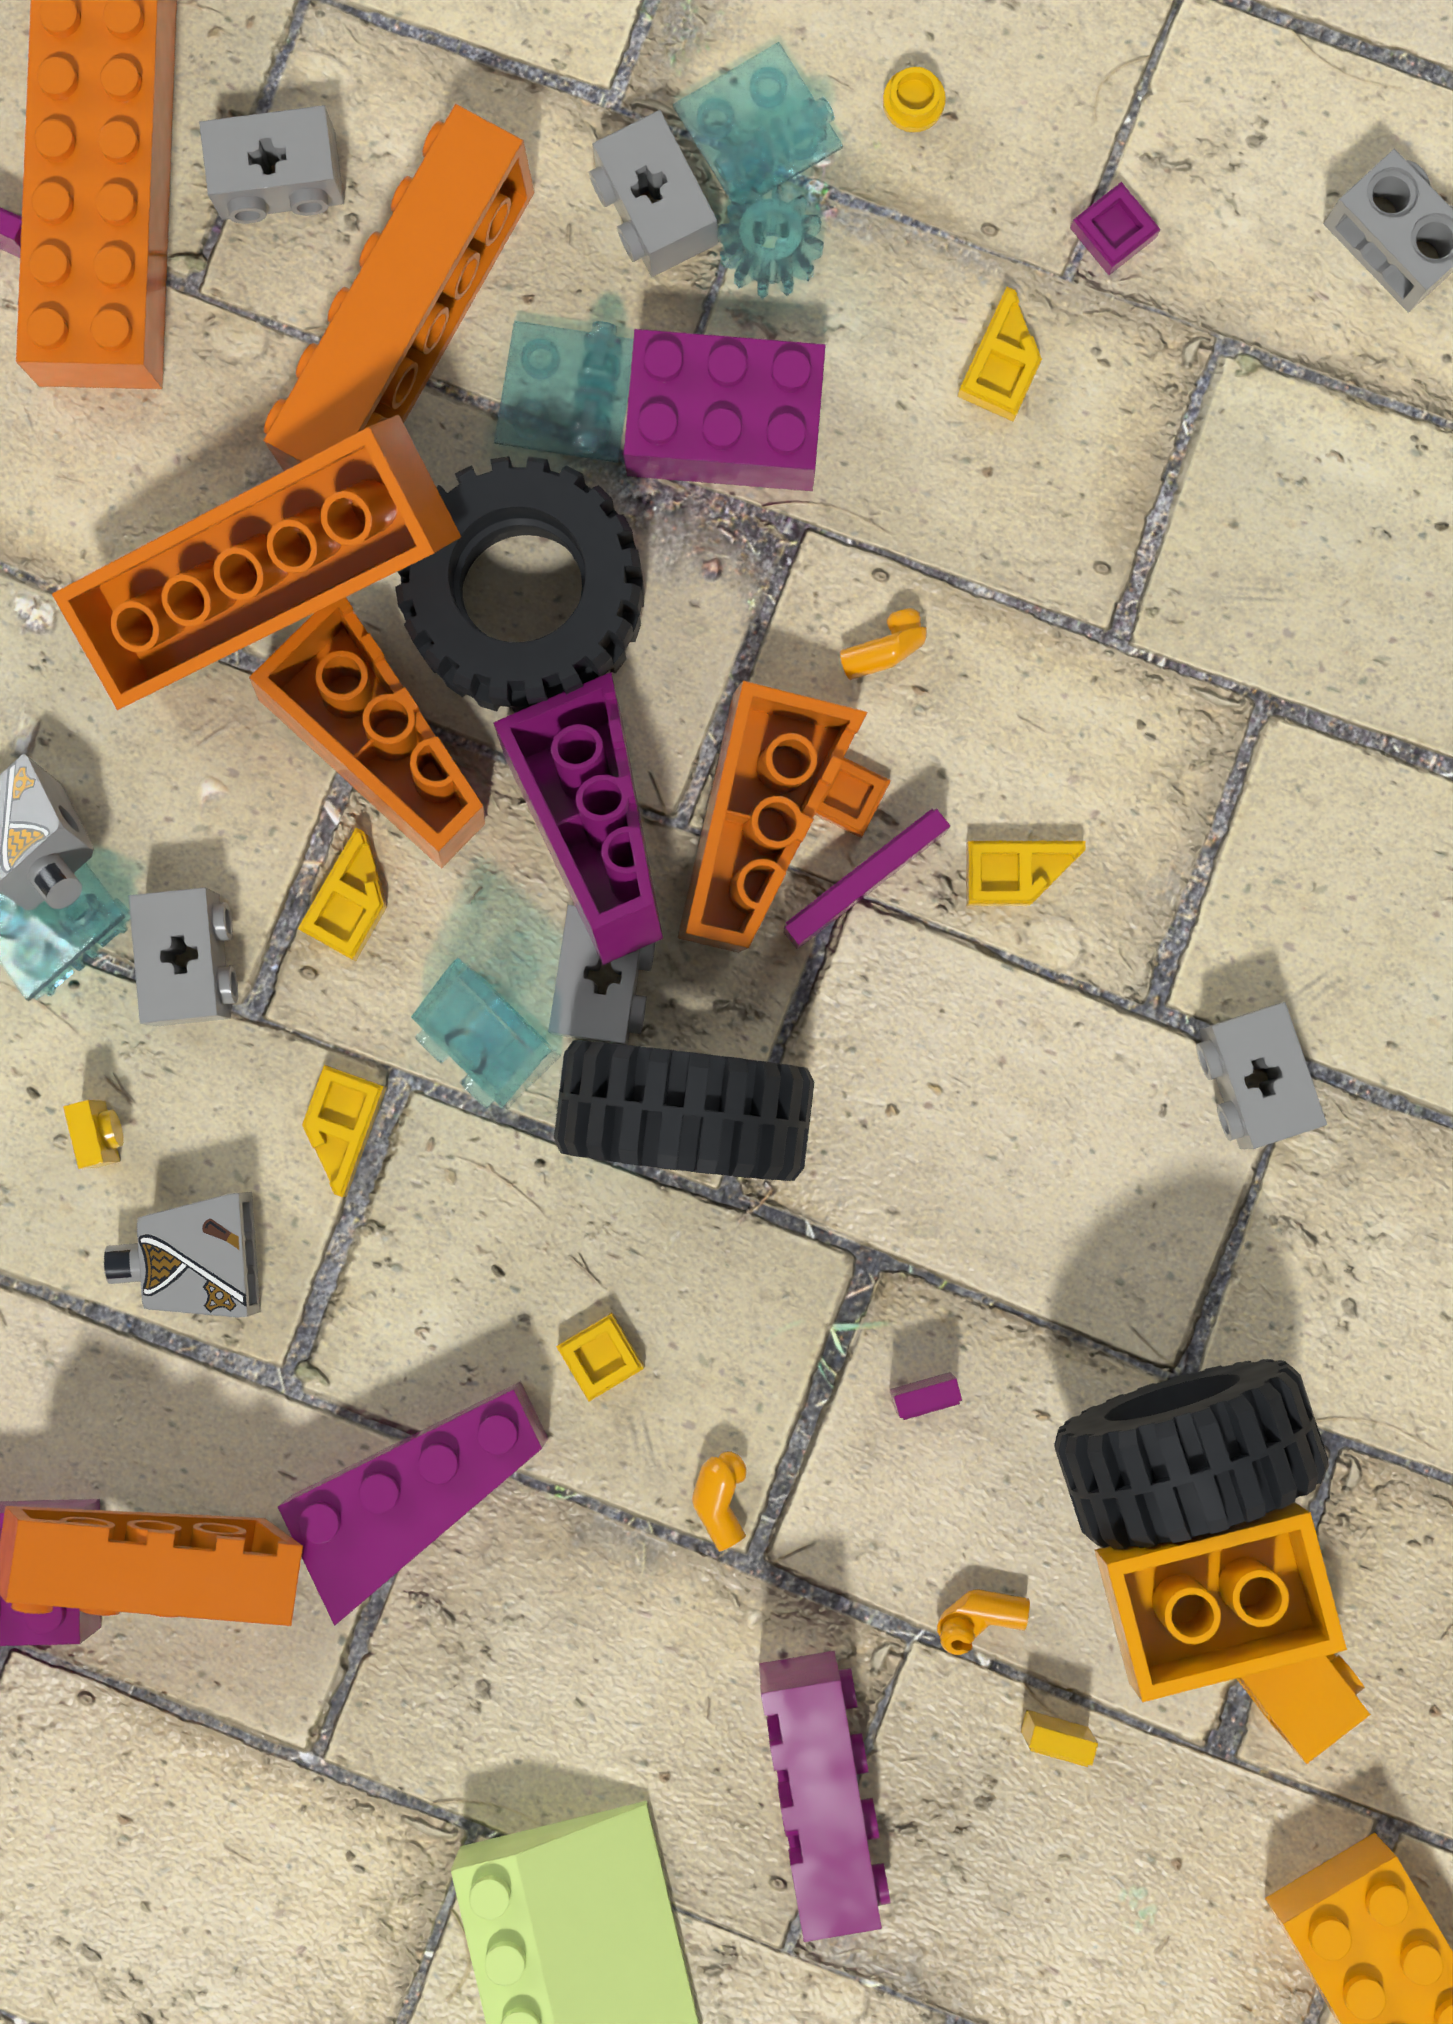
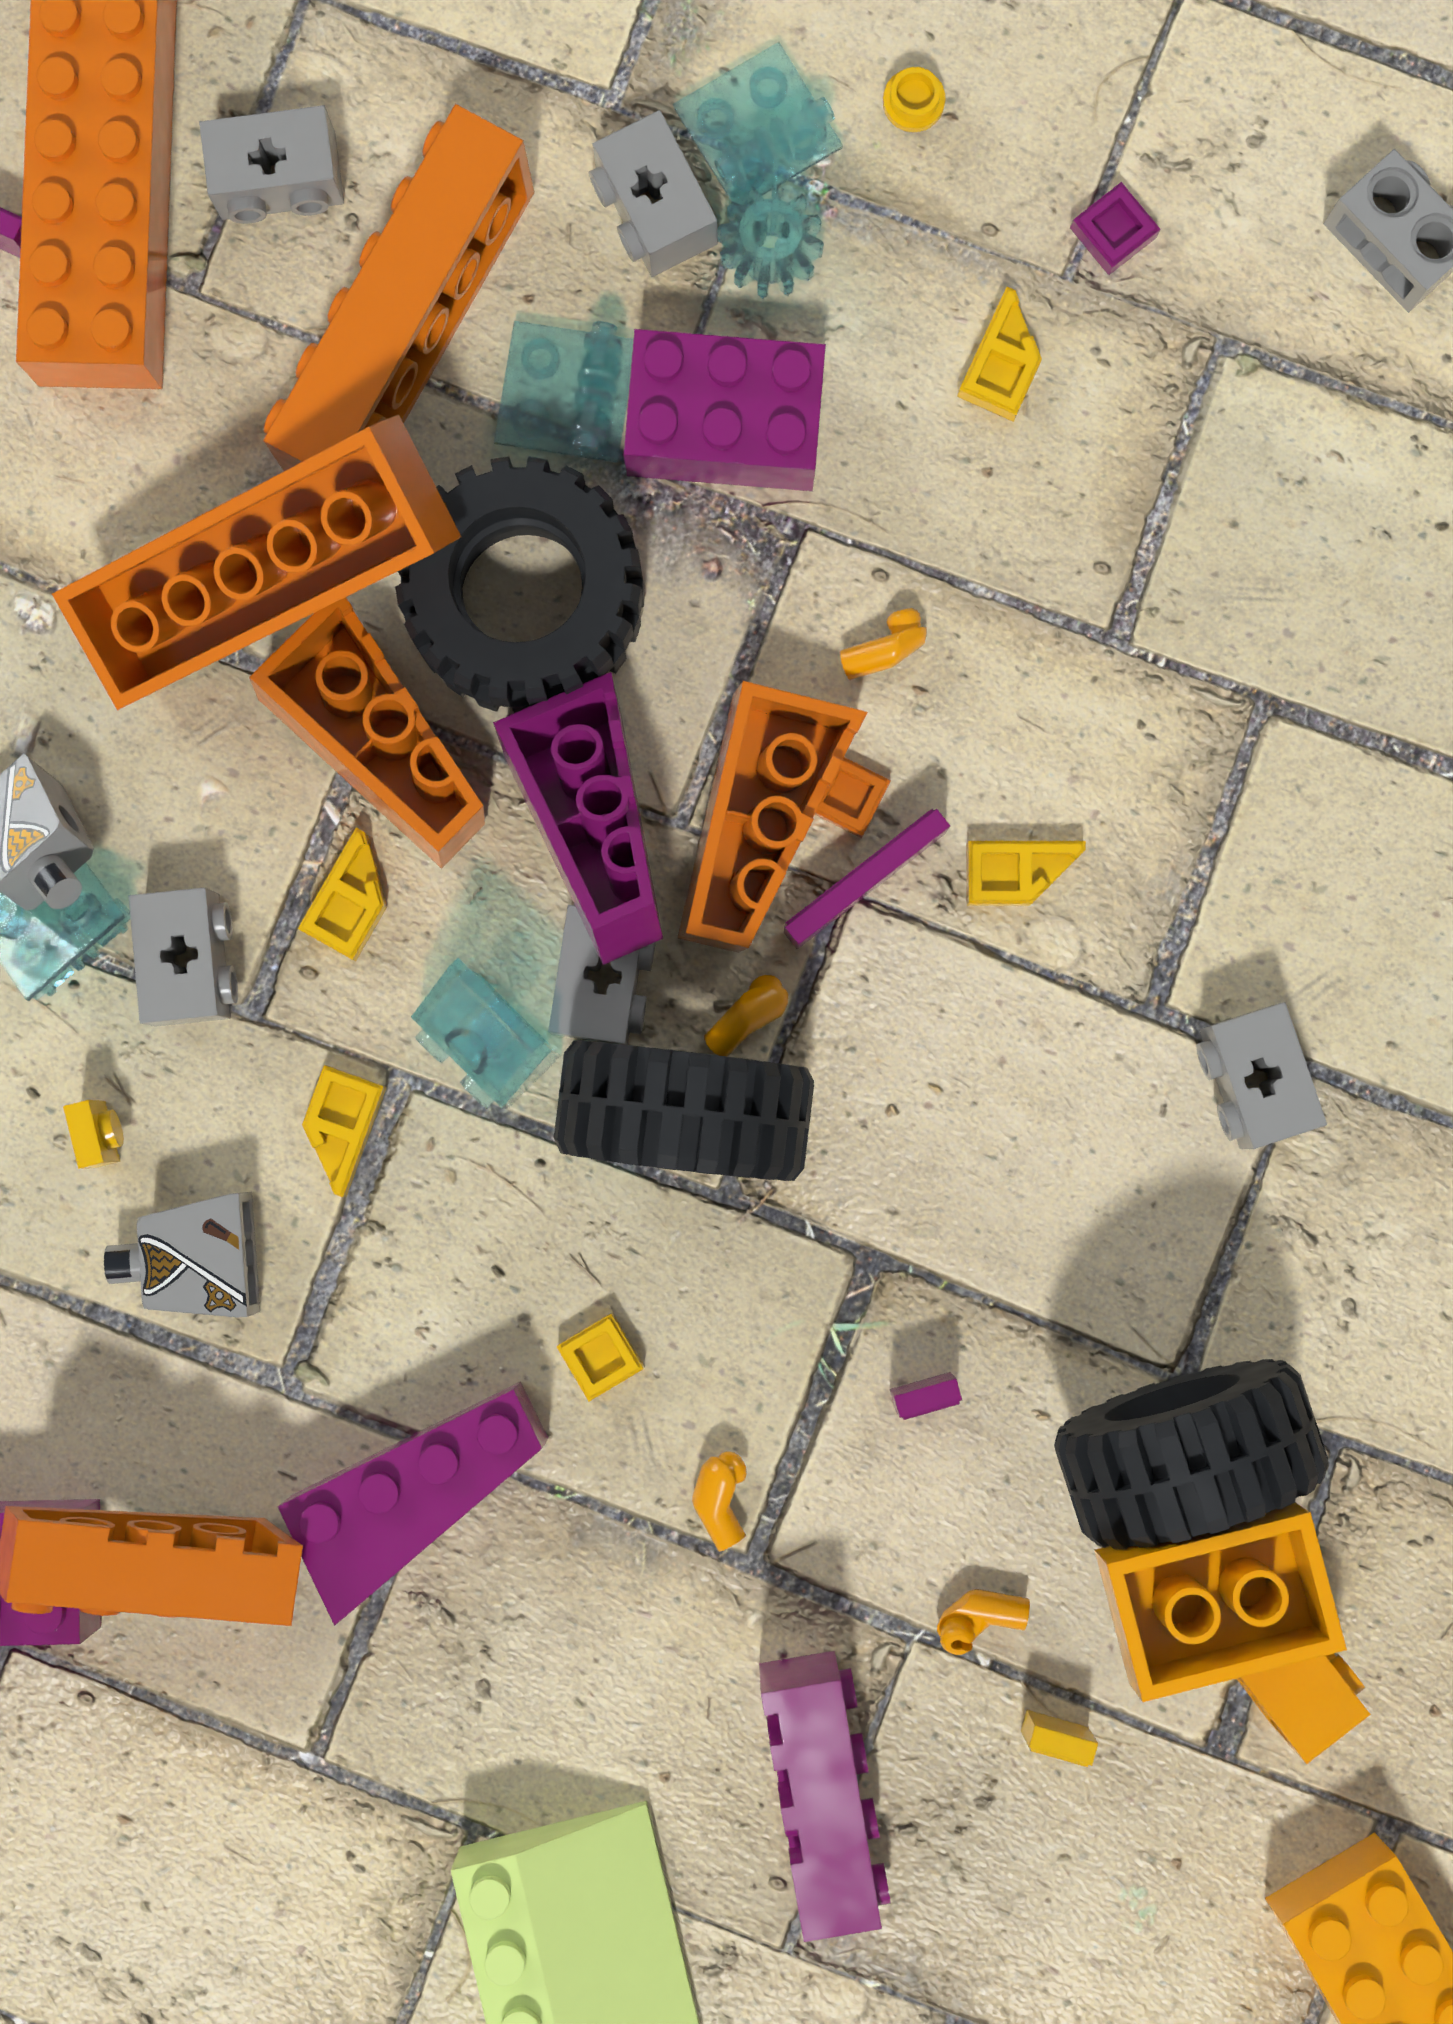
none -> light orange arm [704,975,789,1057]

